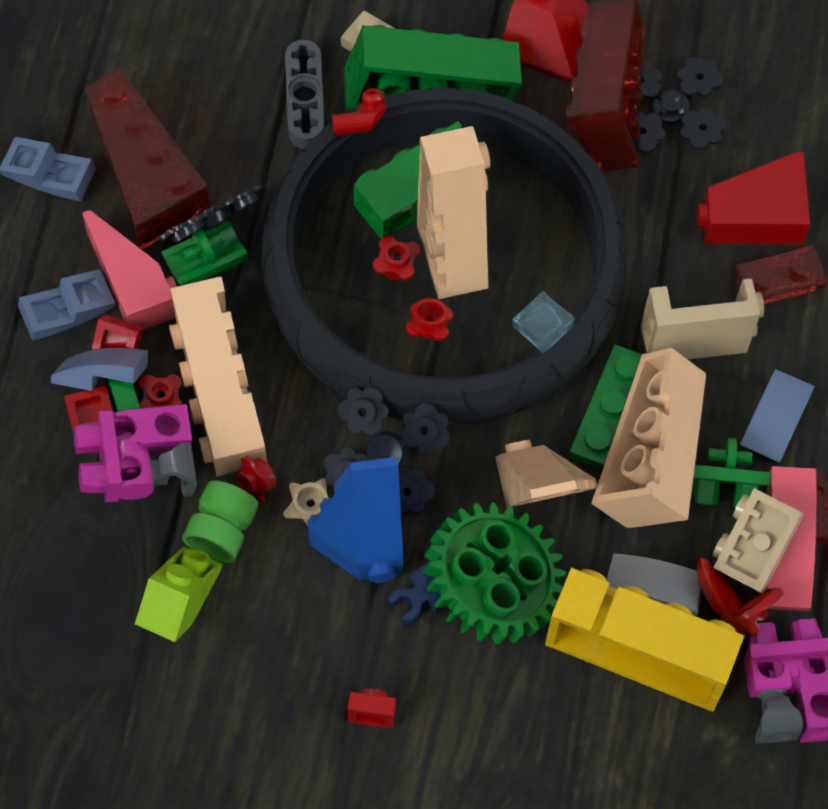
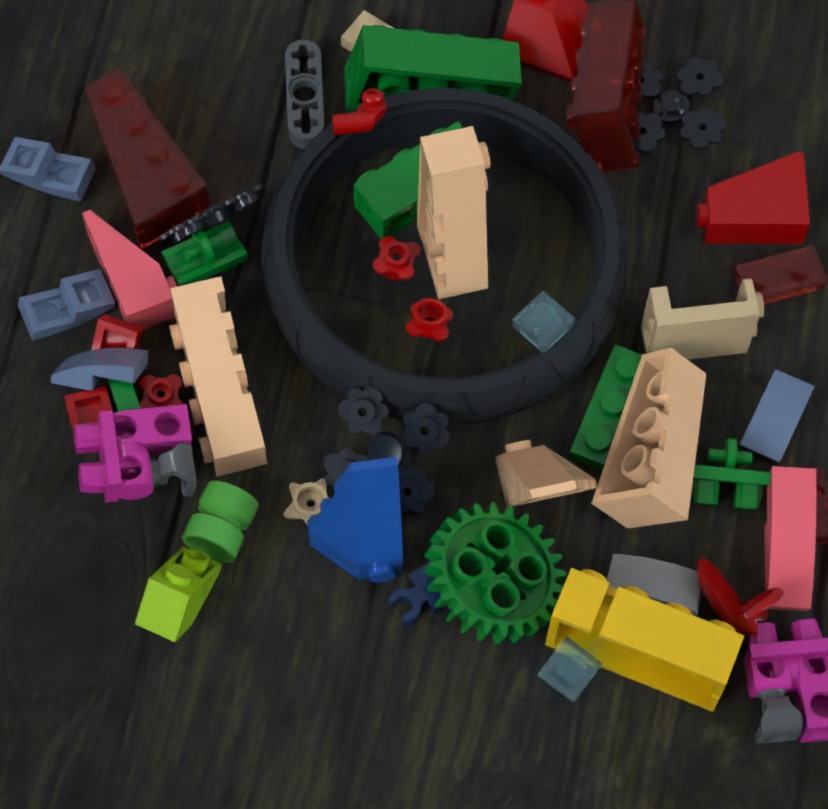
red plate [236,456,276,505] -> none
red plate [348,689,396,729] -> none
tan bracket [713,488,804,593] -> none
none -> clear light blue plate [538,636,603,702]

